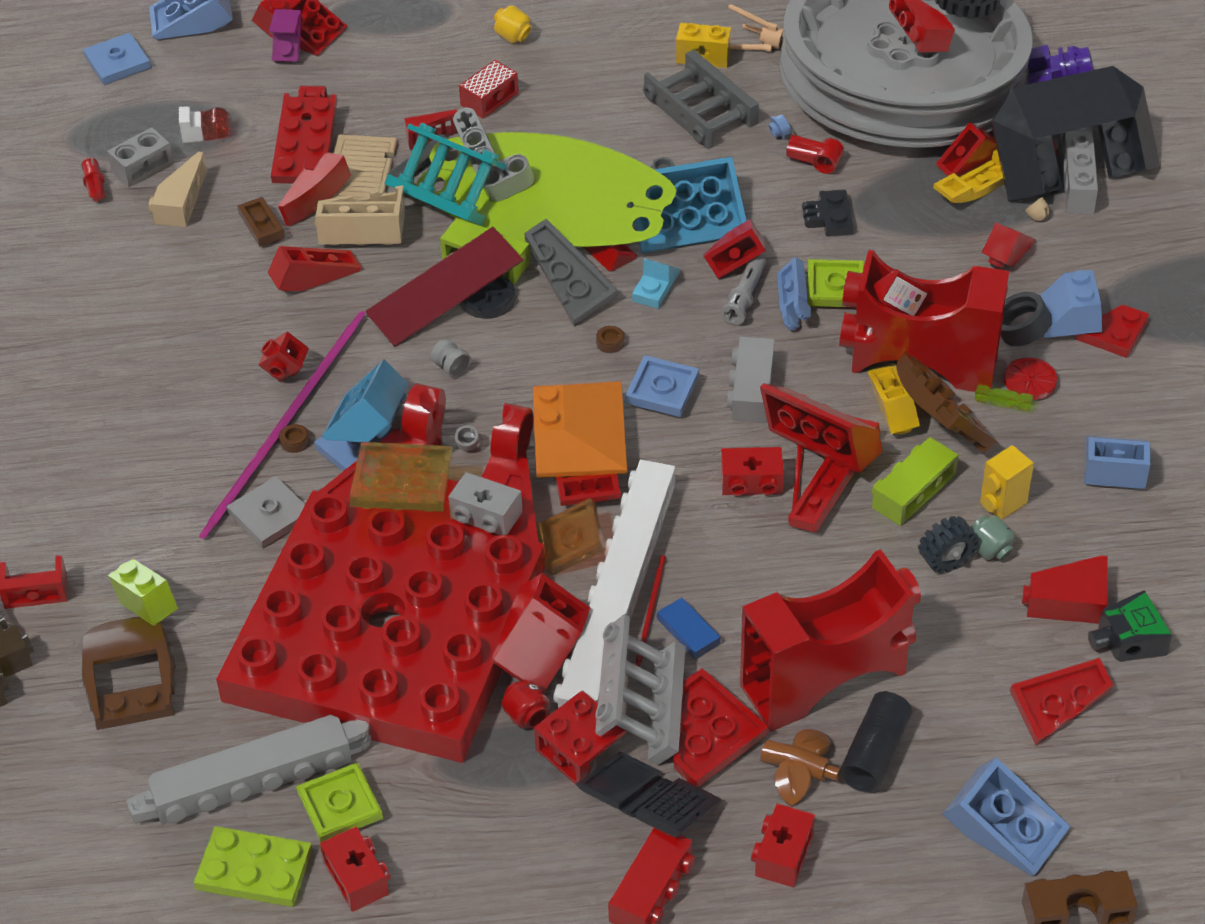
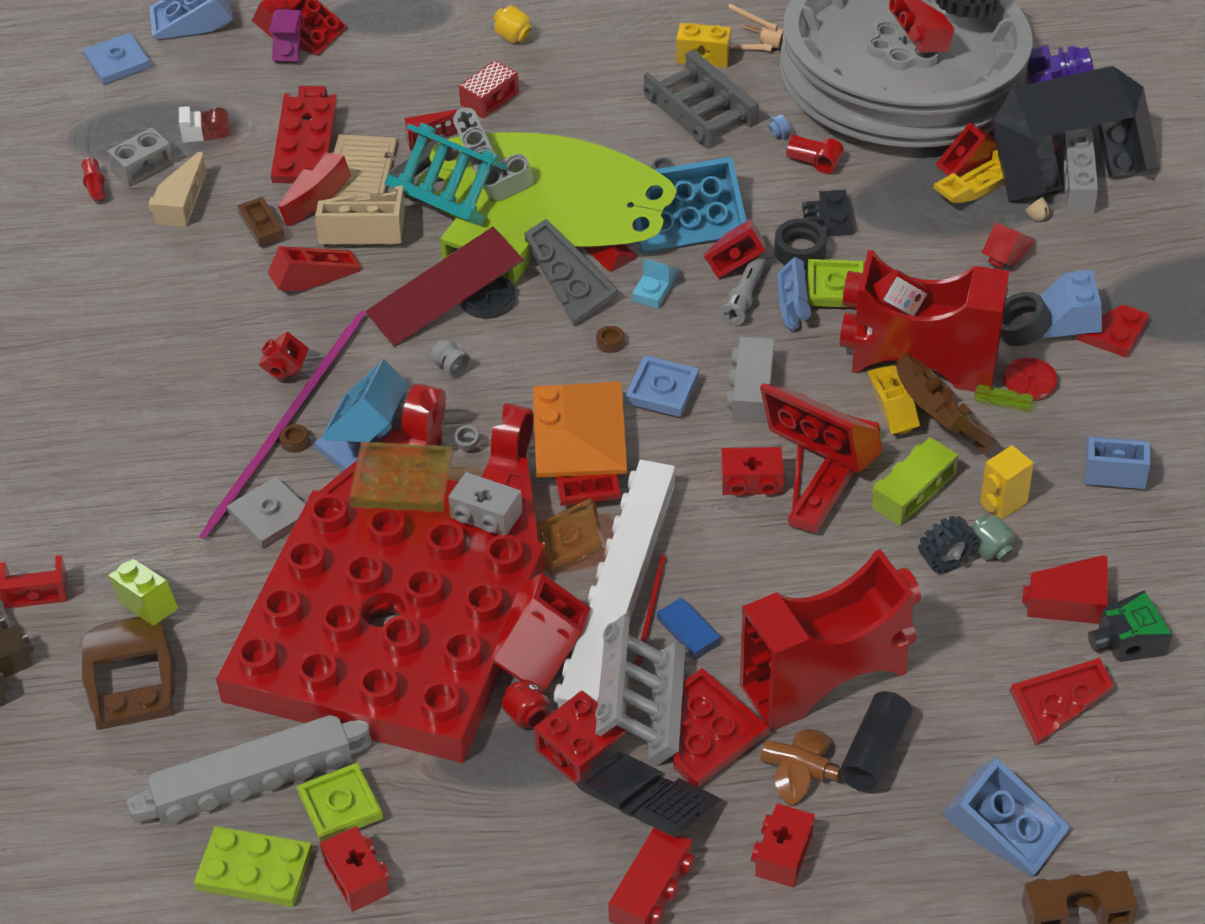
none -> black tyre [774,218,827,269]

